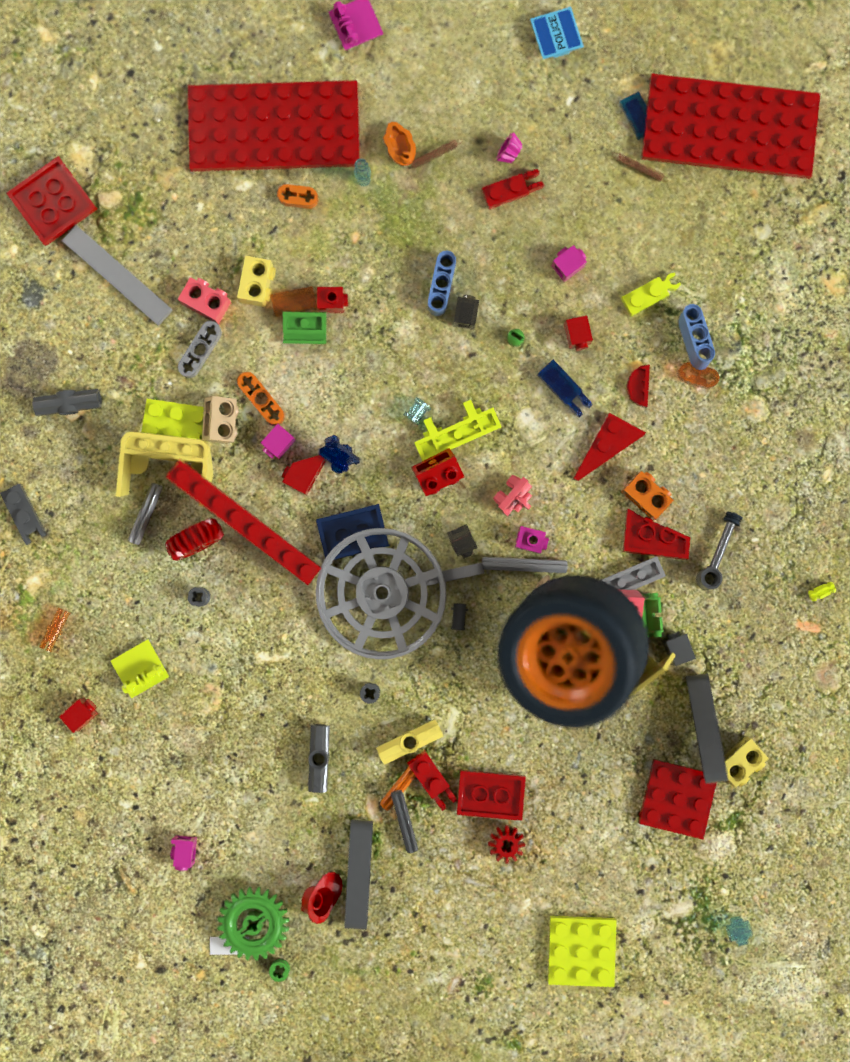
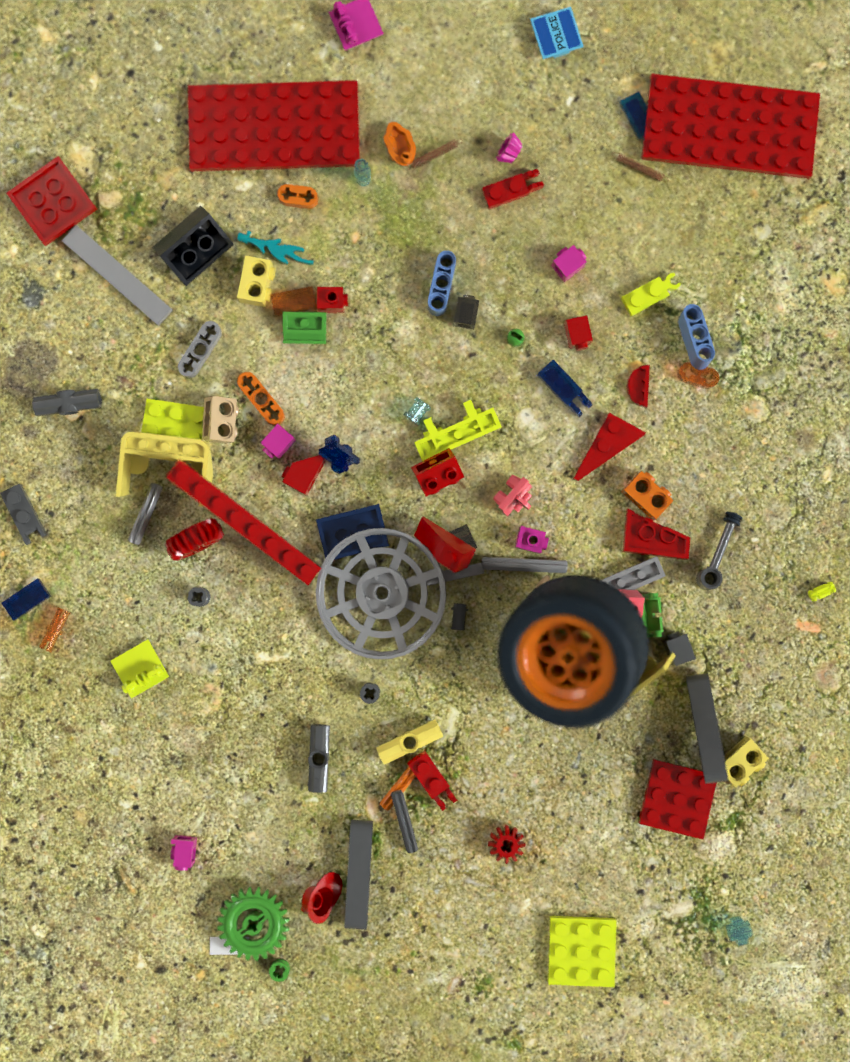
red brick [59,697,99,733] -> none
coral brick [177,277,231,324] -> none
red plate [456,770,526,821] -> none
none -> clear blue tile [2,578,51,621]
none -> black slope [152,205,234,286]
none -> teal piece [237,231,314,265]
none -> red slope [414,516,476,573]

